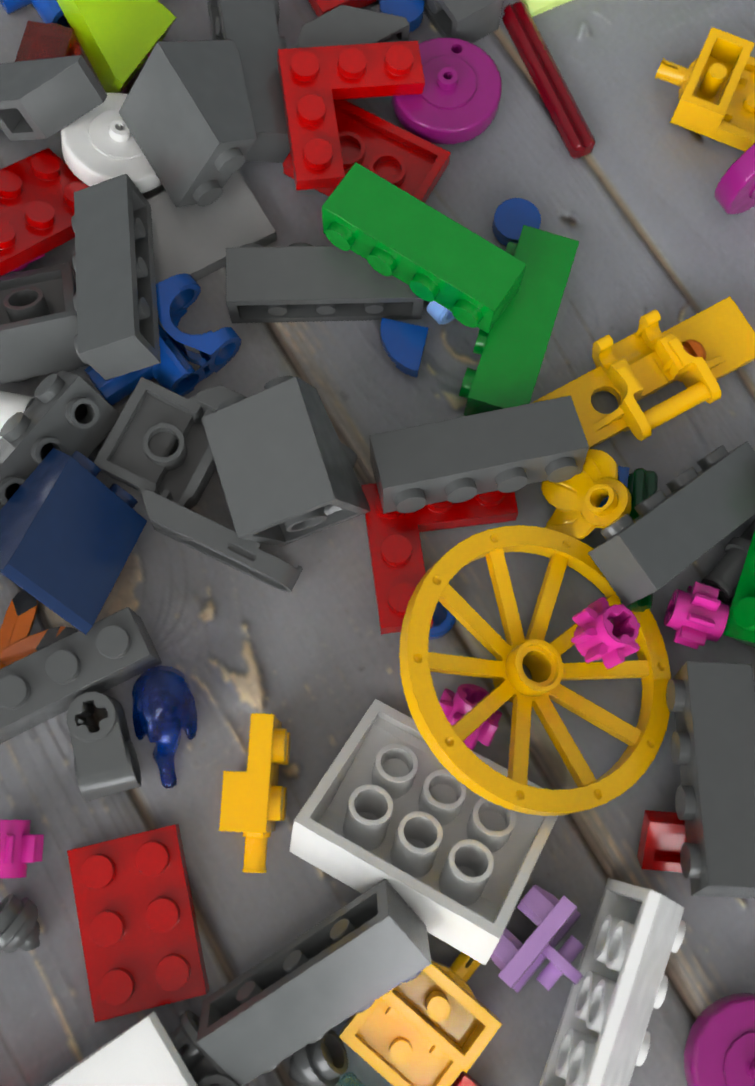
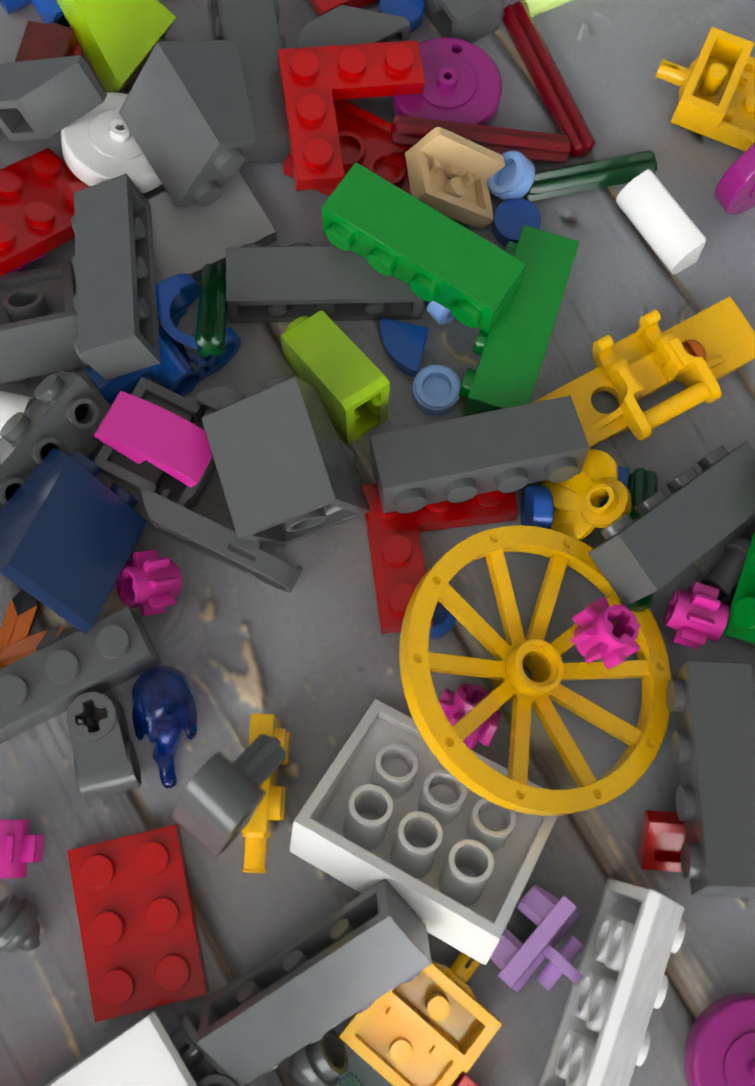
none -> dark pink slope [93,391,213,488]
none -> dark pink gear [116,549,182,617]
none -> dark grey beam [172,734,286,857]
none -> dark green axle [195,263,227,358]
none -> lime slope [280,310,390,446]
none -> dark red axle [390,115,571,164]
none -> tan bracket [405,127,505,229]
none -> light blue tile [412,365,461,416]
none -> light blue tile [487,150,535,201]
none -> blue tile [520,486,554,529]
none -> dark green axle [523,150,657,202]
none -> white brick [616,169,706,274]

